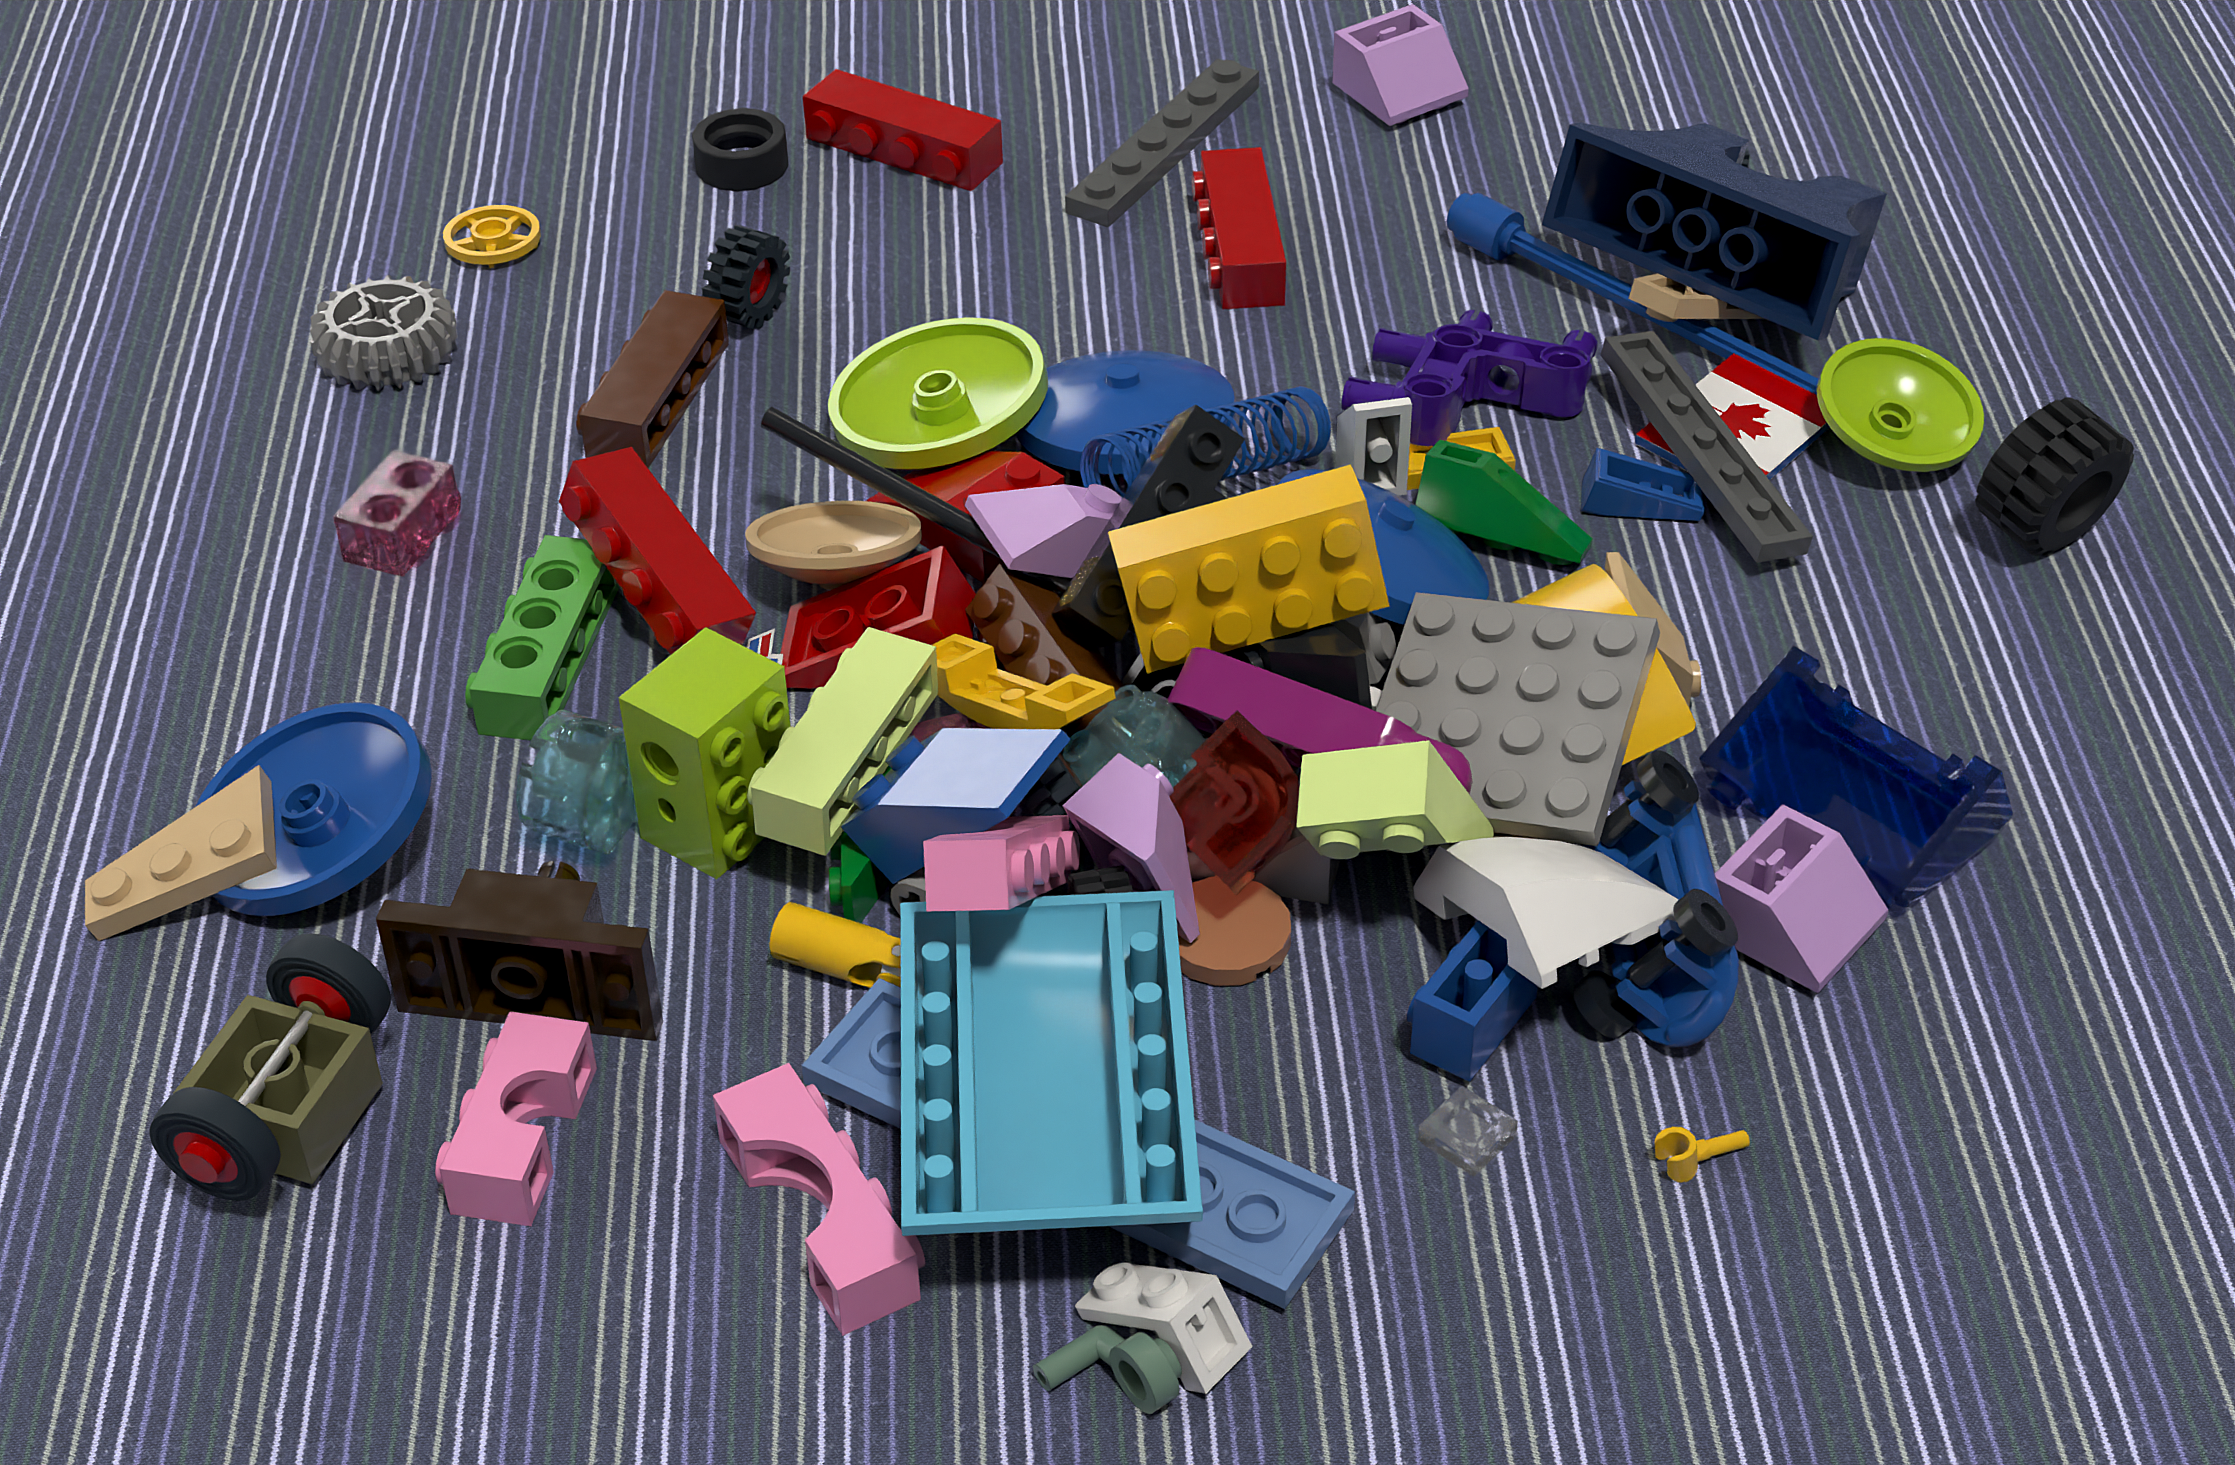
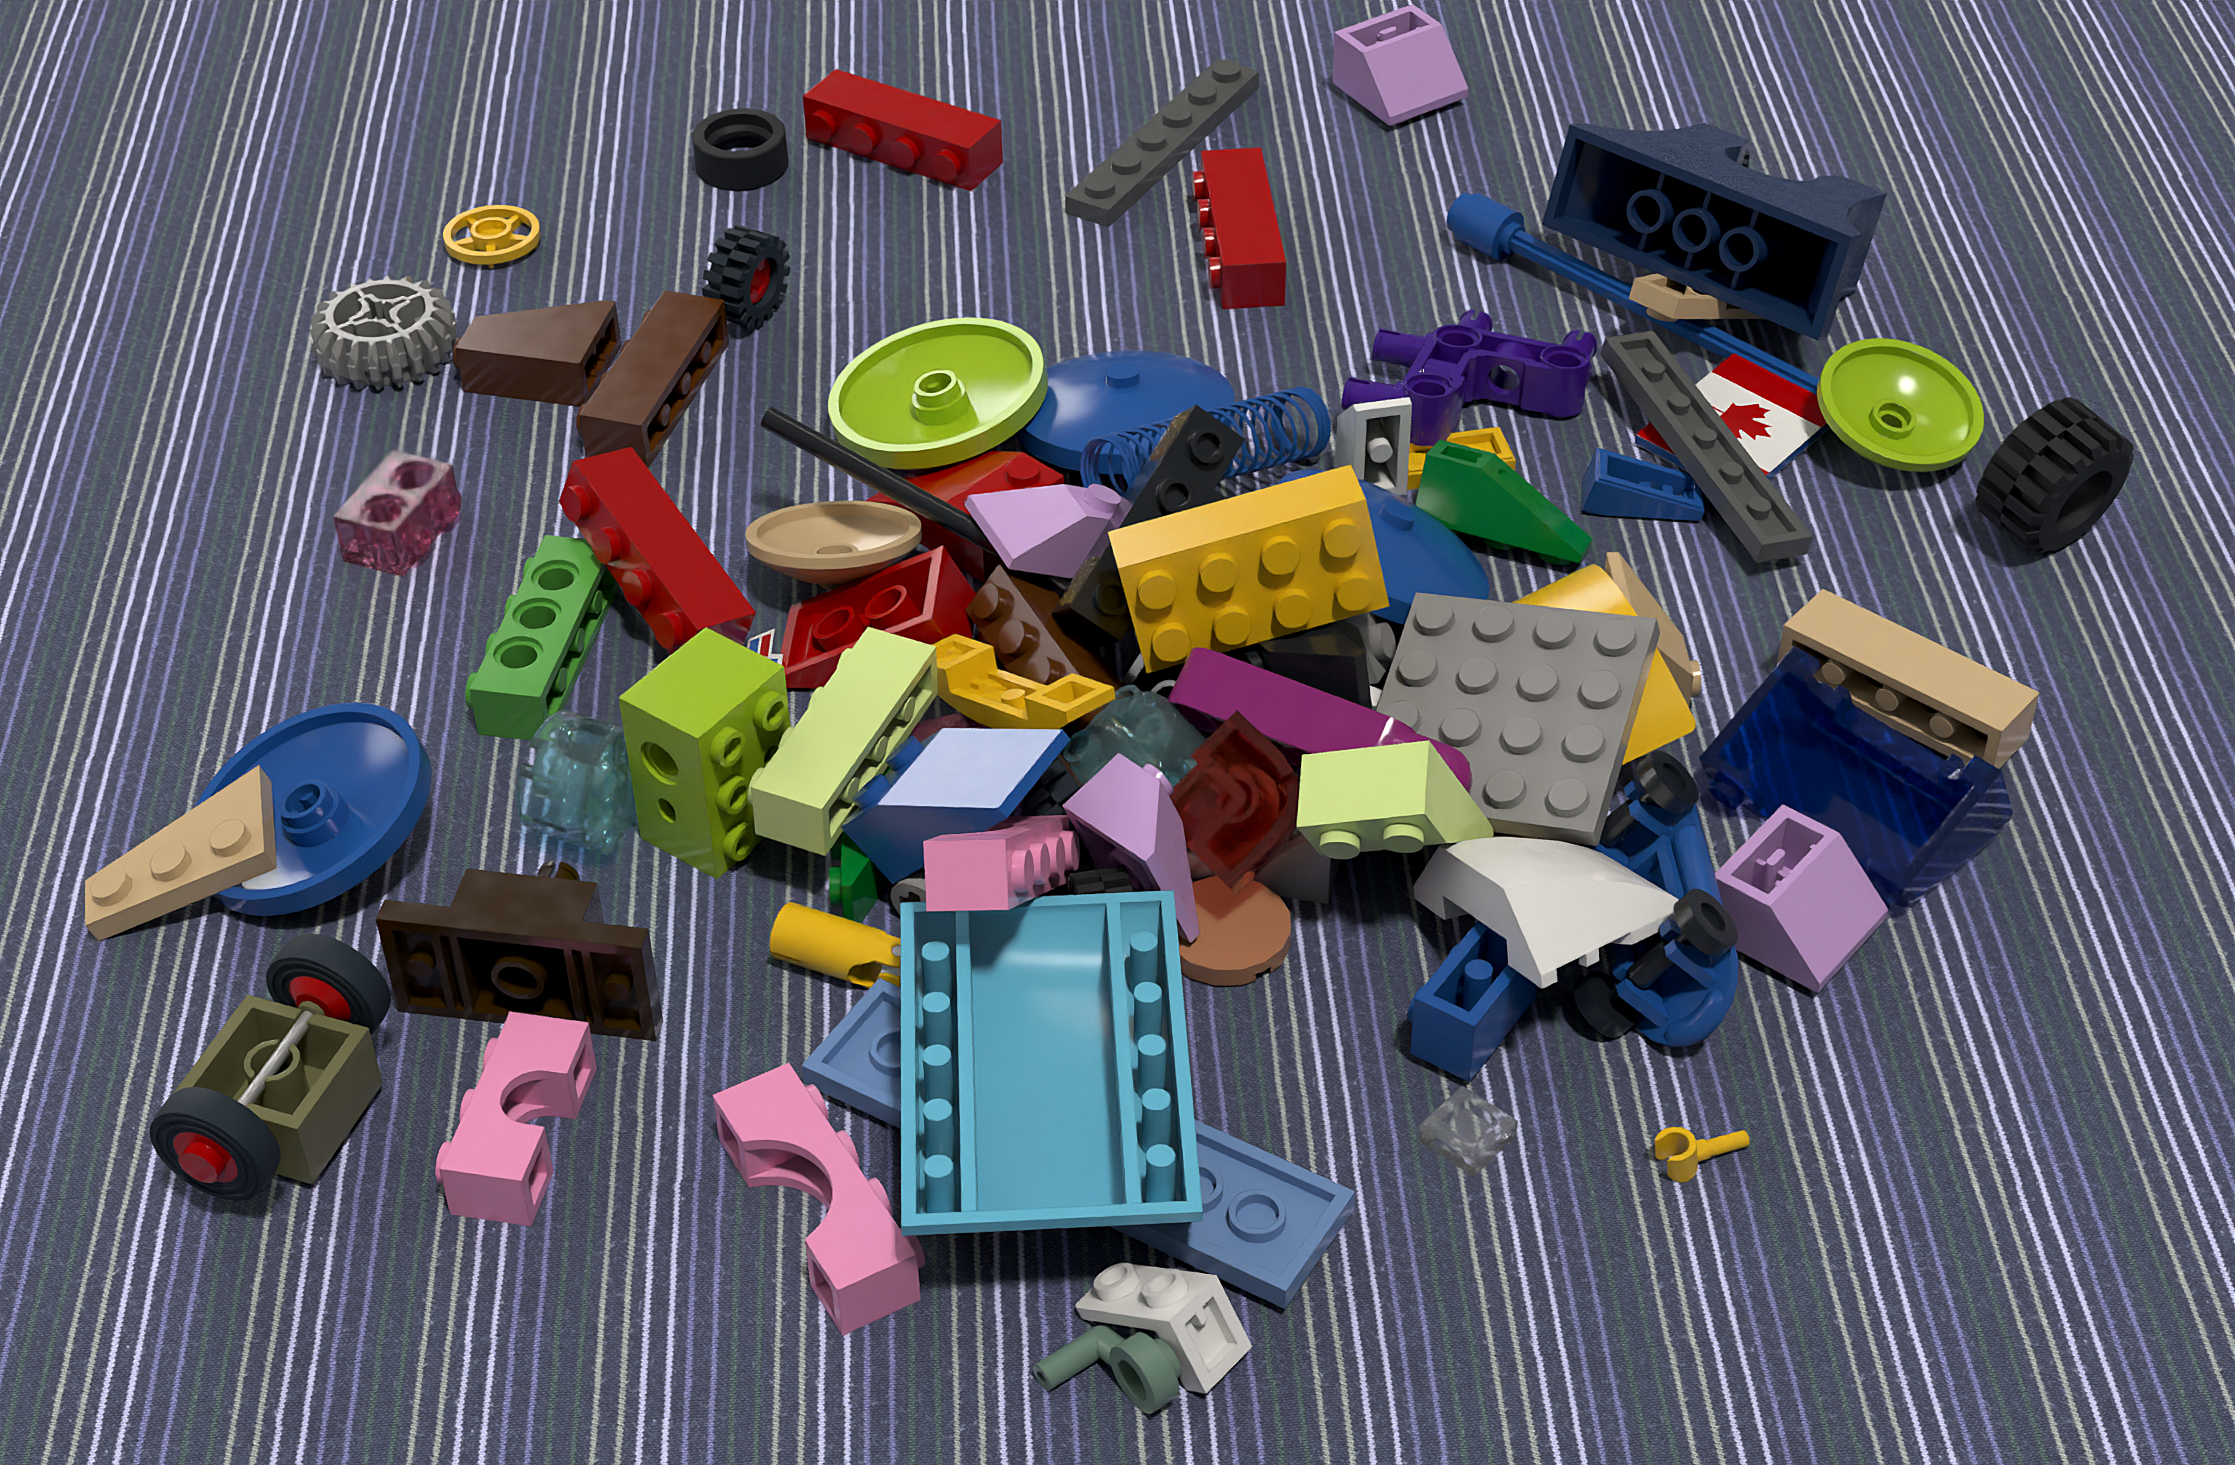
none -> reddish brown slope [453,300,622,407]
none -> tan brick [1776,589,2040,777]

